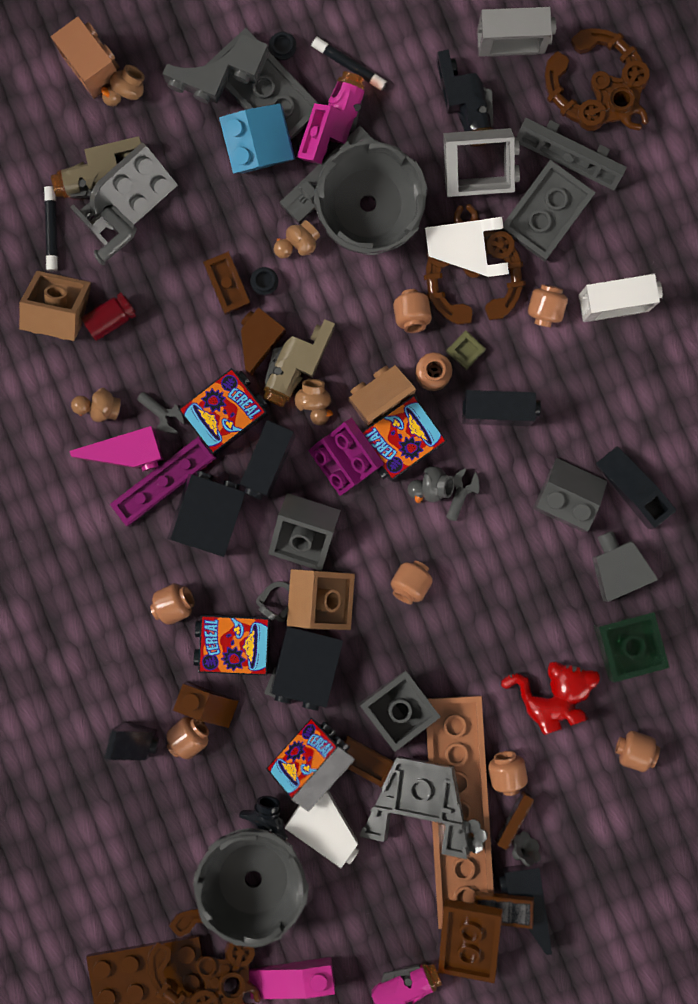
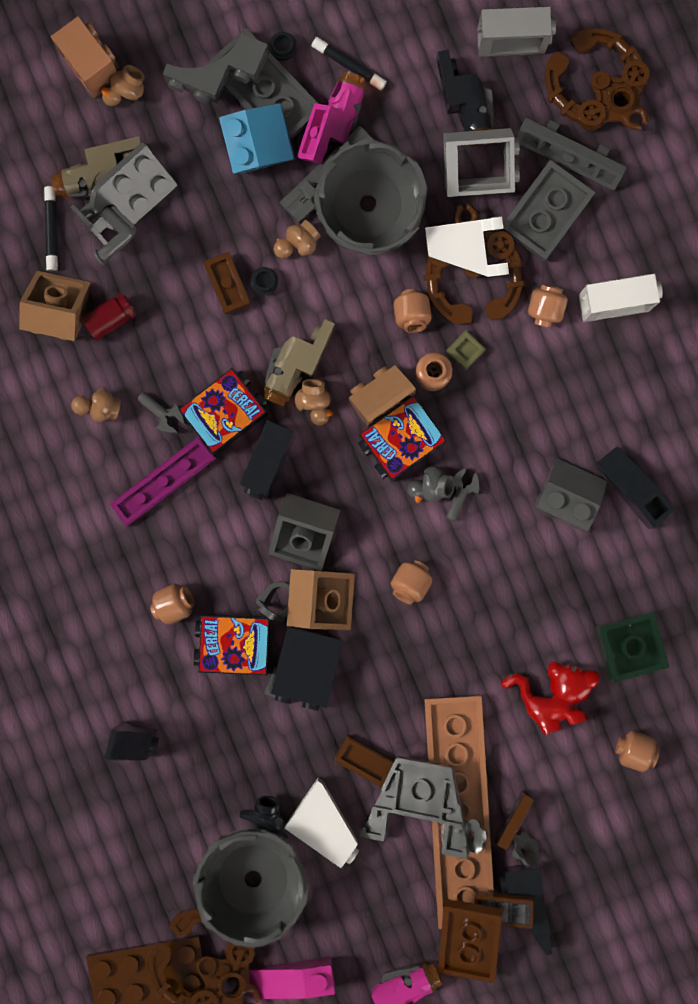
dark pink slope [70,426,164,472] -> none
nougat head [166,717,209,760] -> none
black brick [167,471,245,557] -> none
reddish brown slope [173,681,239,728] -> none
reddish brown slope [241,307,286,376] -> none
brick [266,717,355,812] -> none
magenta slope [308,418,384,496] -> none
dark grey slope [359,671,440,752] -> none
black brick [462,390,541,427] -> none
nougat head [488,751,528,796] -> none
dark grey torso [592,530,658,602] -> none

